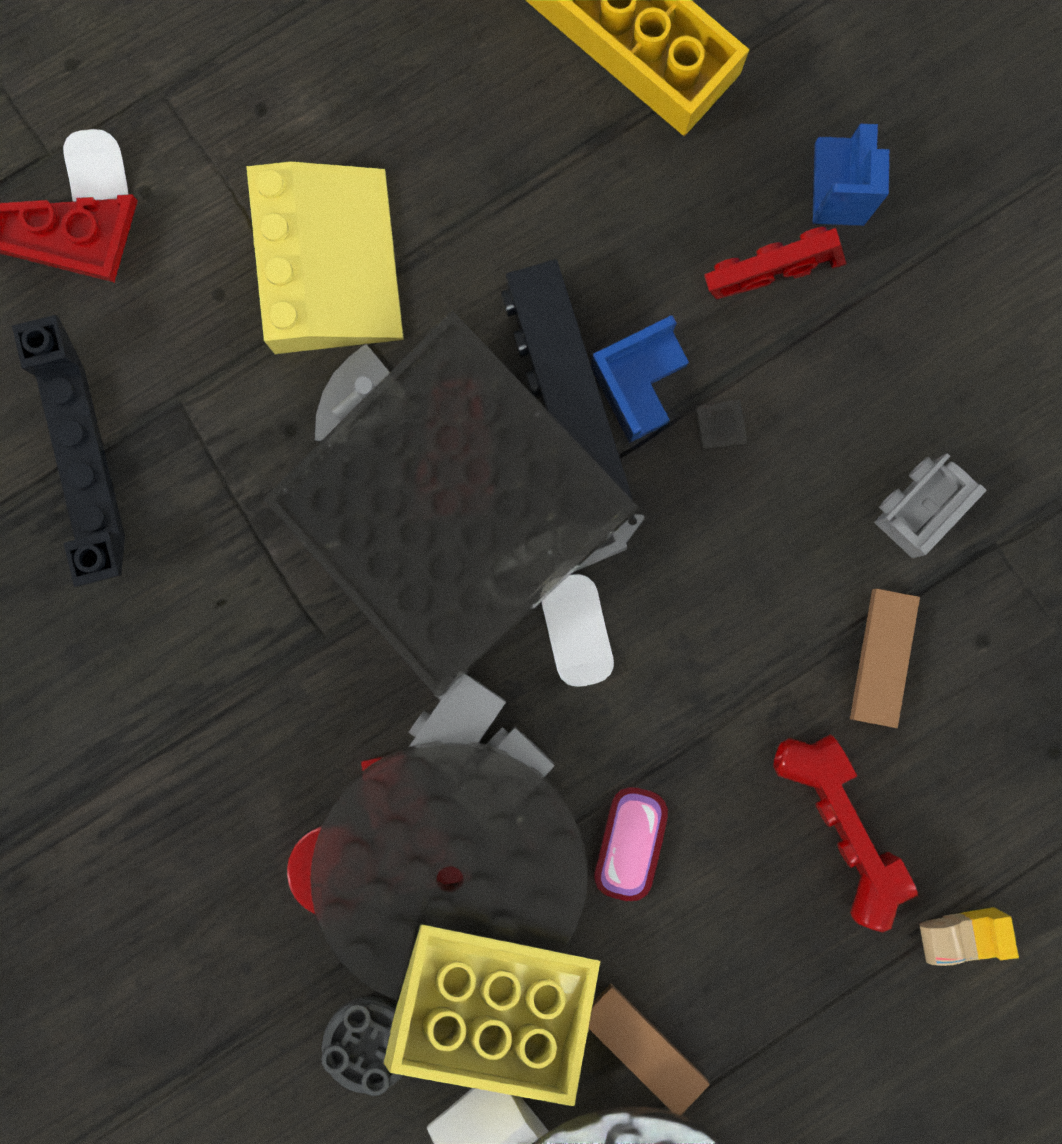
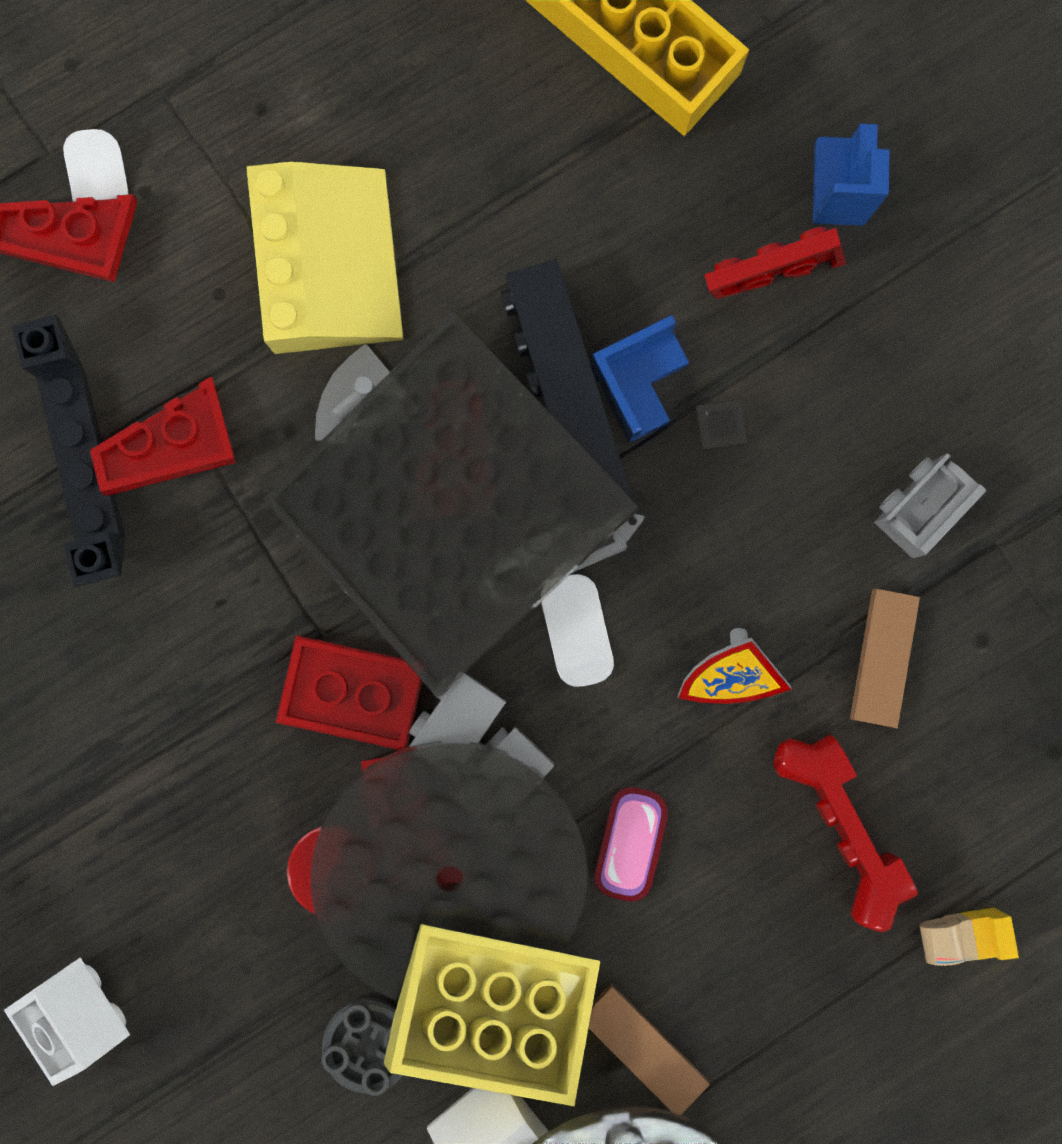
none -> white slope [4,958,130,1086]
none -> red wing [90,376,236,497]
none -> red tile [276,635,427,751]
none -> shield [678,628,791,704]

